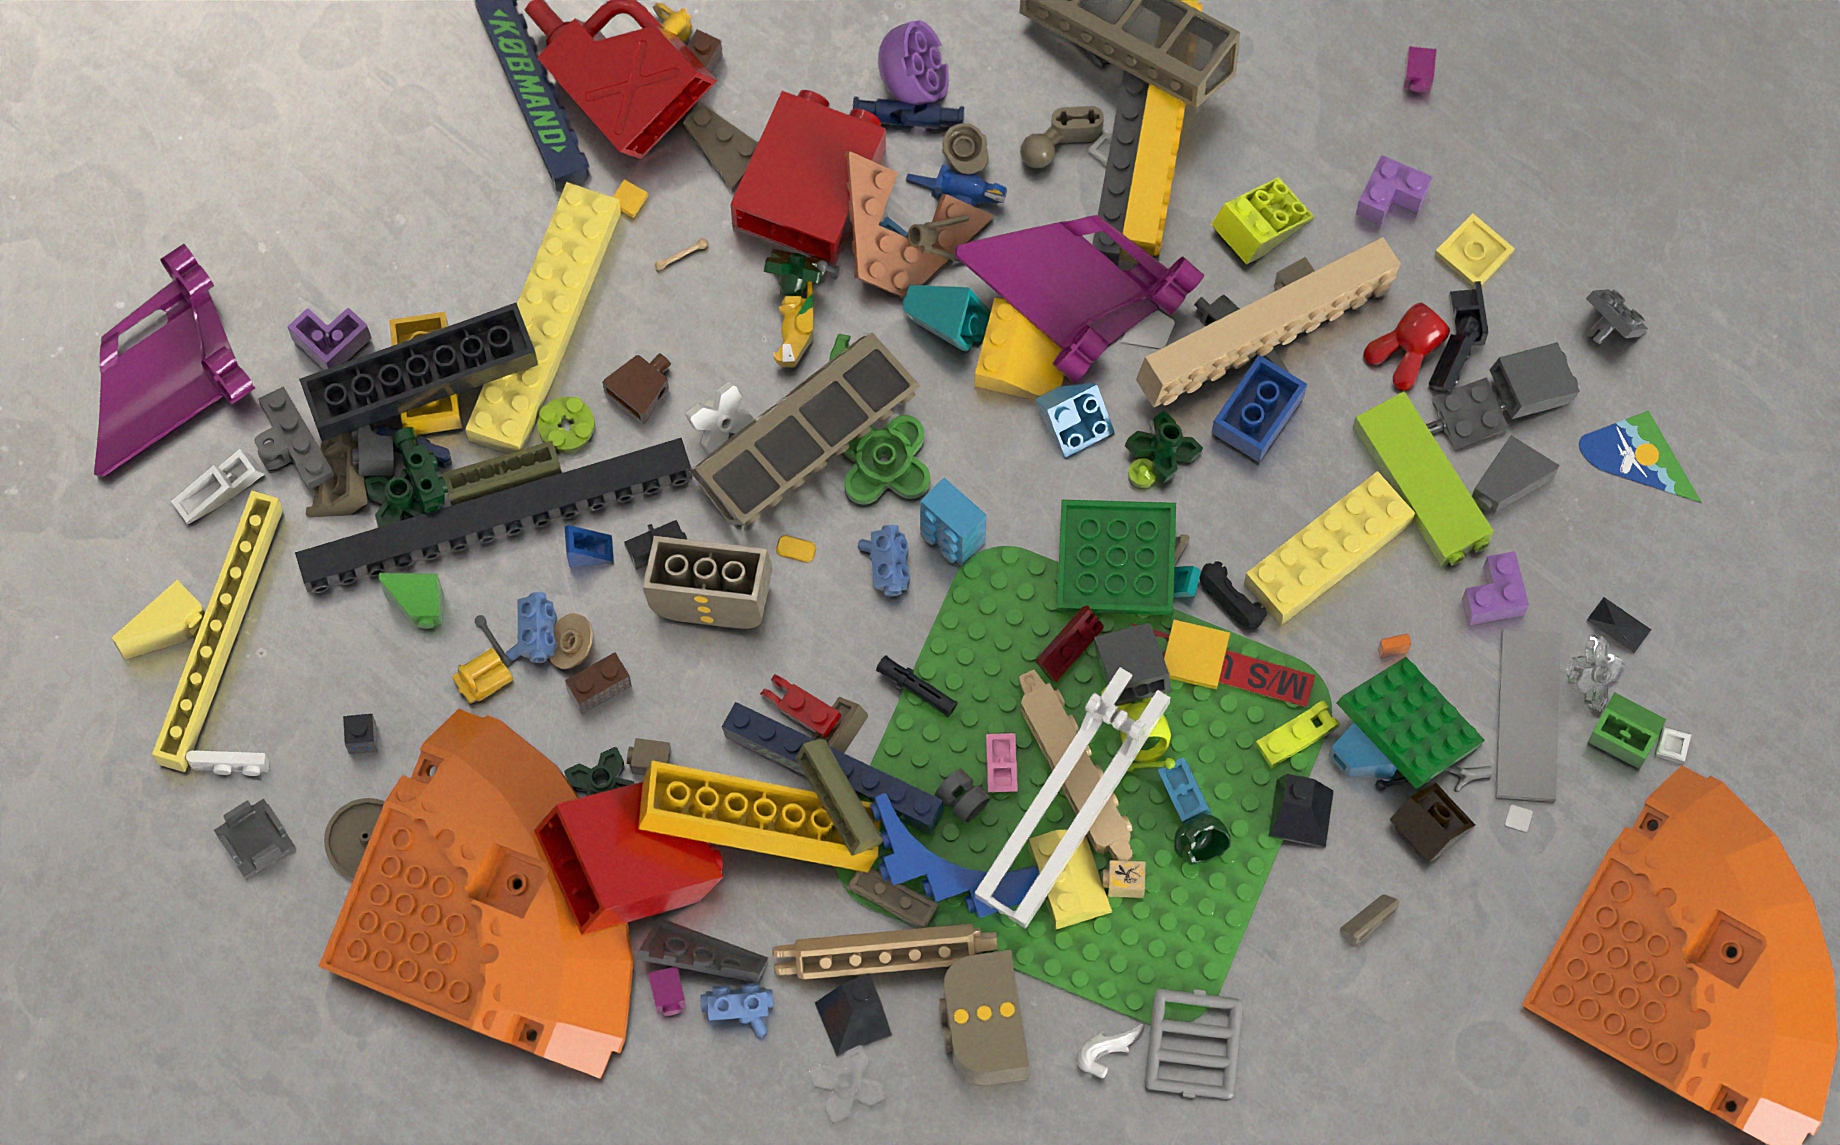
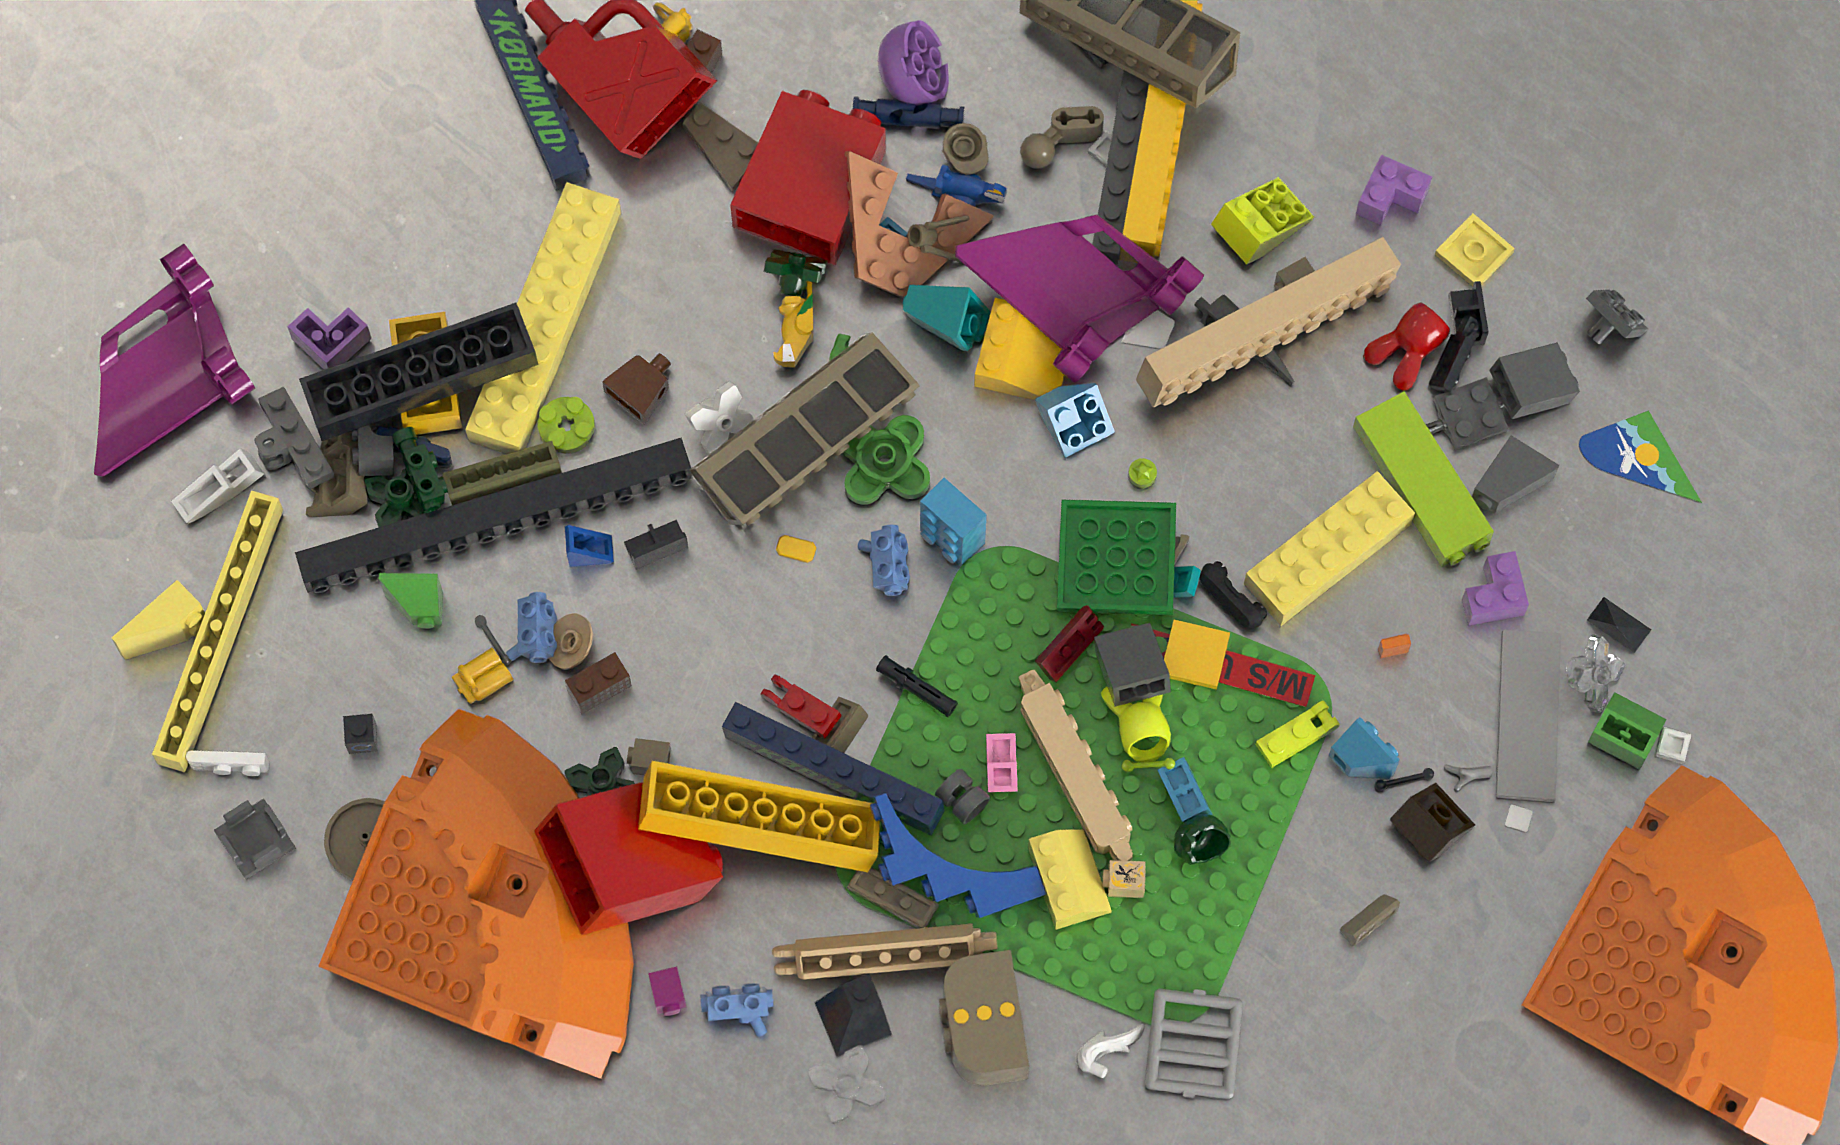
yellow tile [613,179,648,218] -> none
dark grey wing [637,917,768,983] -> none
dark tan brick [643,536,773,629] -> none
tan hinge [655,238,708,270] -> none
olive brick [796,739,883,856] -> none
dark grey hinge [816,260,839,277] -> none
white piece [975,667,1170,929] -> none
dark green plant [1125,411,1203,483] -> none
blue brick [1211,355,1307,462] -> none
black slope [1269,773,1334,848] -> none
green plate [1337,657,1485,789] -> none
magenta brick [1403,46,1437,92] -> none

